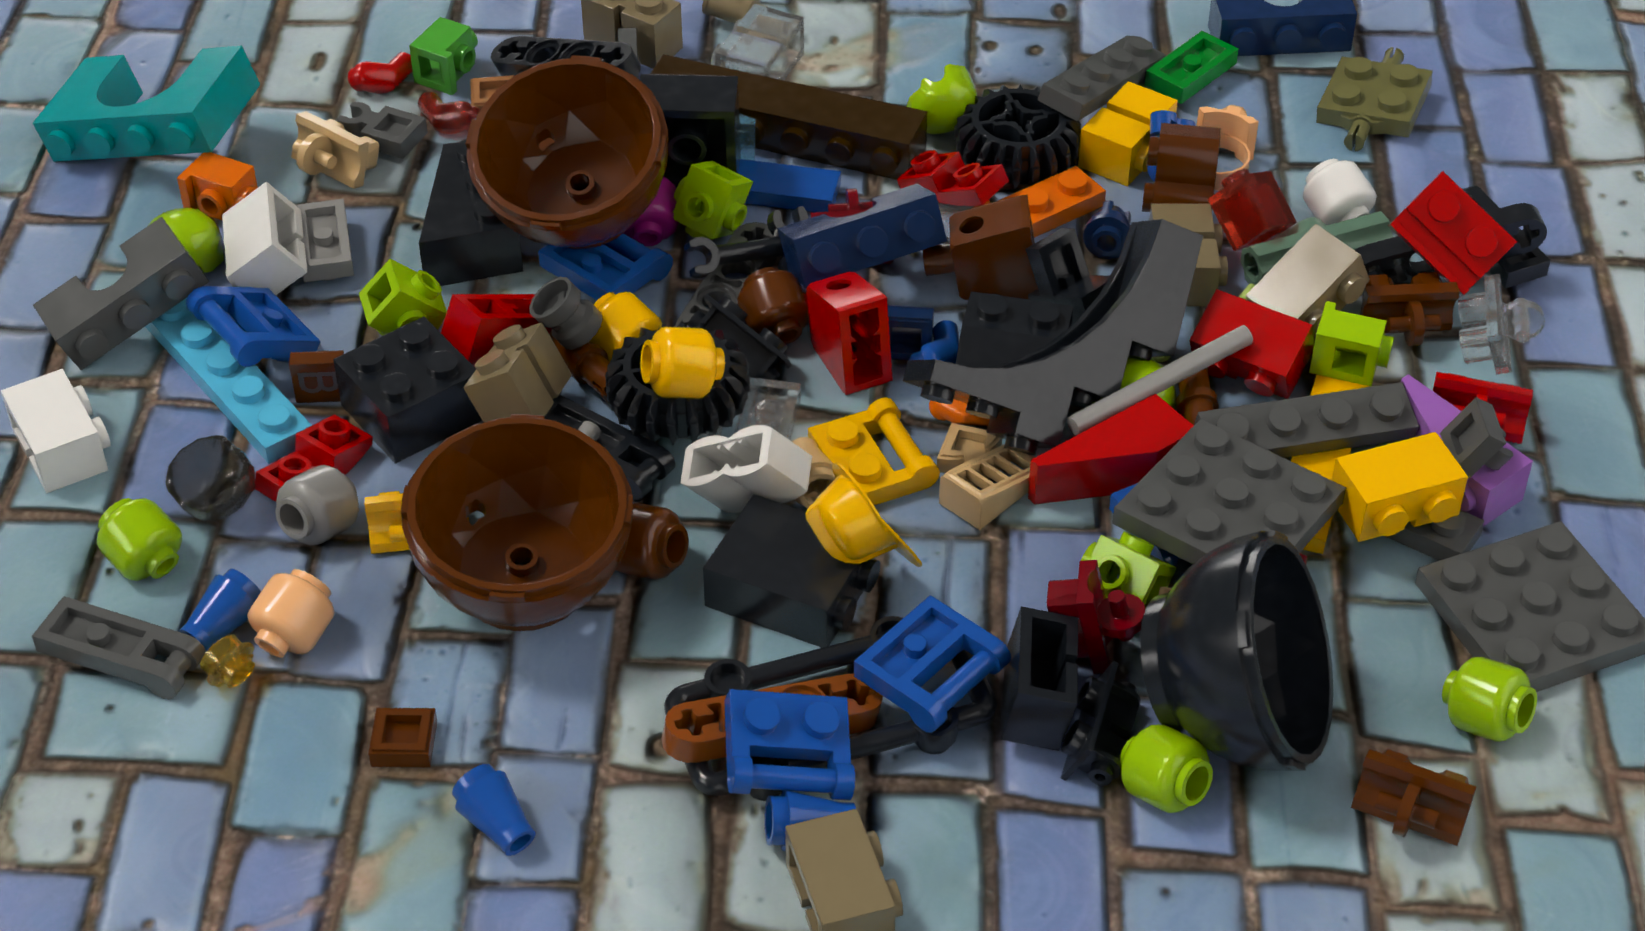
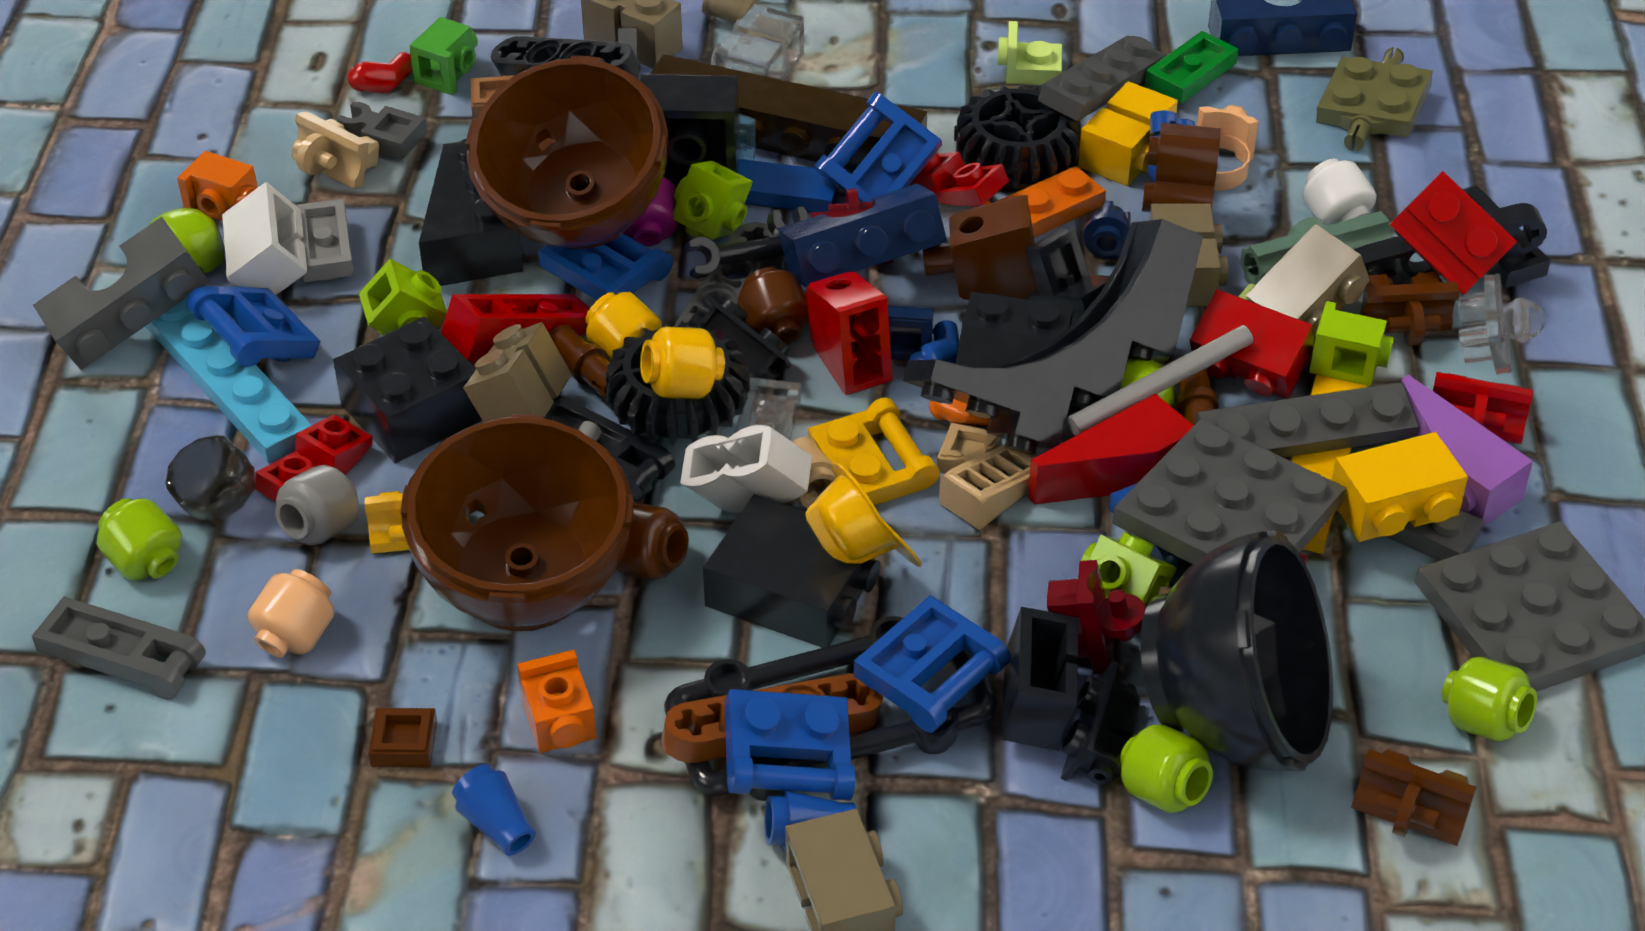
white piece [1,369,111,494] -> none
teal arch [33,45,260,162] -> none
blue cone [179,569,261,652] -> none
clear yellow plate [200,635,255,688] -> none
reddish brown tile [289,350,344,403] -> none
clear red arm [418,92,480,134] -> none
dark grey wheel [529,277,603,350] -> none
lime hair [906,64,977,134] -> none
clear red brick [1208,169,1297,251] -> none
dark grey tile [1440,398,1514,478] -> none
none -> orange brick [517,649,597,754]
none -> blue plate [814,91,942,202]
none -> yellowish green bracket [997,21,1062,85]

